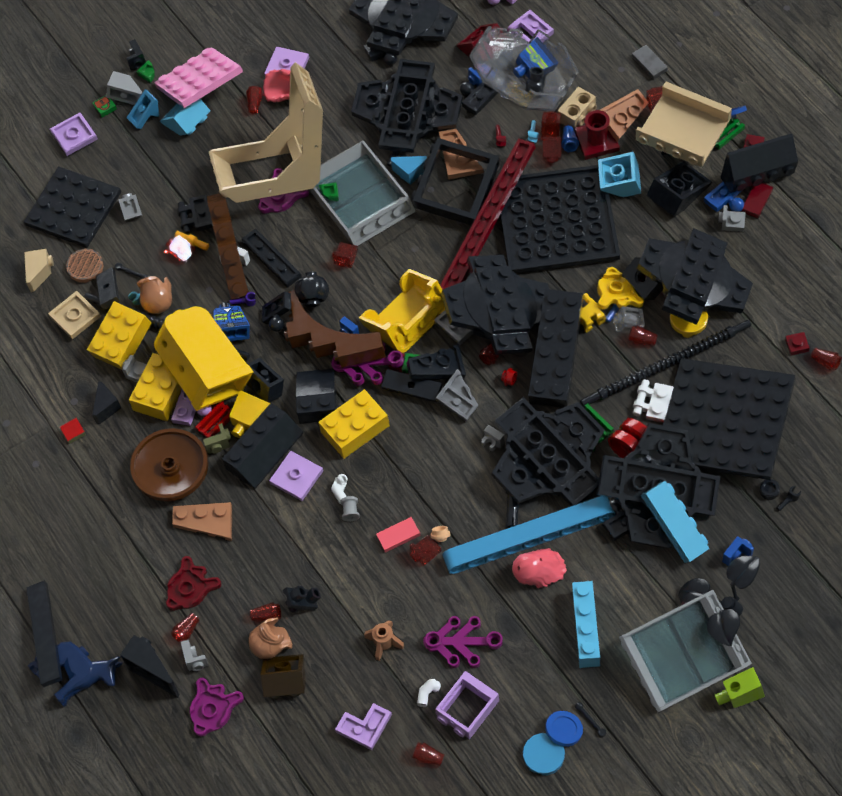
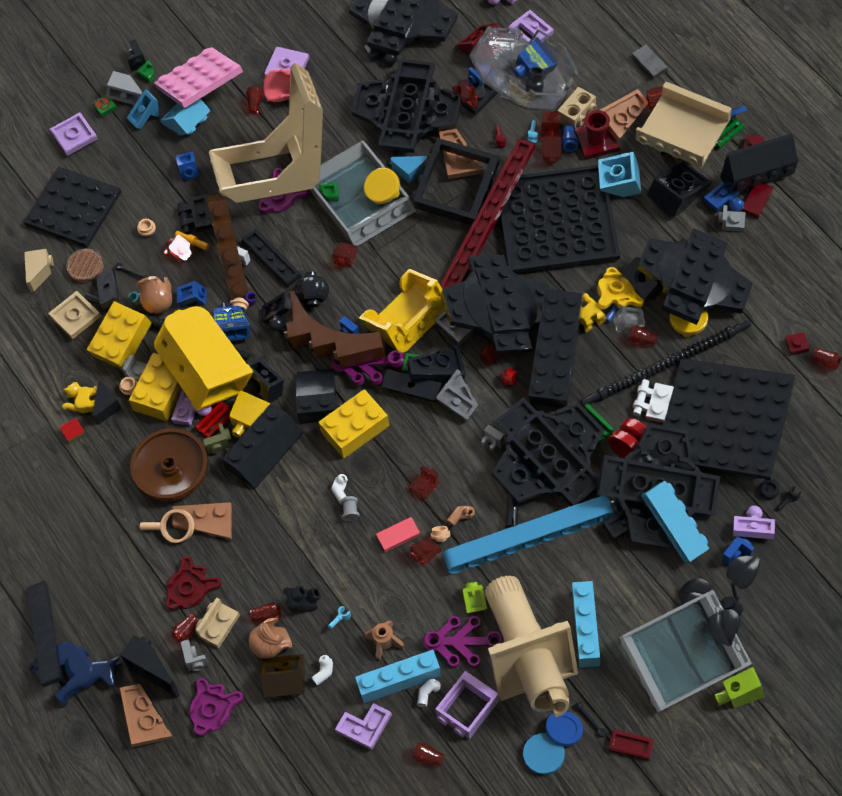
light grey bracket [118,193,142,221] -> none
lavender plate [269,451,323,501] -> none
coral piece [512,548,567,588] -> none
none -> yellow animal [62,382,97,413]
none -> light nougat plate [119,377,138,395]
none -> nougat wing [120,684,172,747]
none -> light nougat plate [137,219,156,236]
none -> light nougat piece [140,509,194,543]
none -> blue bracket [176,151,199,181]
none -> blue bracket [177,281,207,306]
none -> tan bracket [195,598,240,648]
none -> light nougat plate [230,298,249,313]
none -> white arm [311,655,333,685]
none -> medium azure hand [328,606,351,629]
none -> medium azure brick [355,650,441,704]
none -> yellow tile [364,168,400,205]
none -> clear red bracket [409,465,439,500]
none -> nougat arm [446,506,475,527]
none -> clear red bracket [452,80,478,107]
none -> lime bracket [462,582,487,613]
none -> tan piece [485,576,578,718]
none -> dark red tile [608,729,654,761]
none -> lavender plate [733,505,775,539]

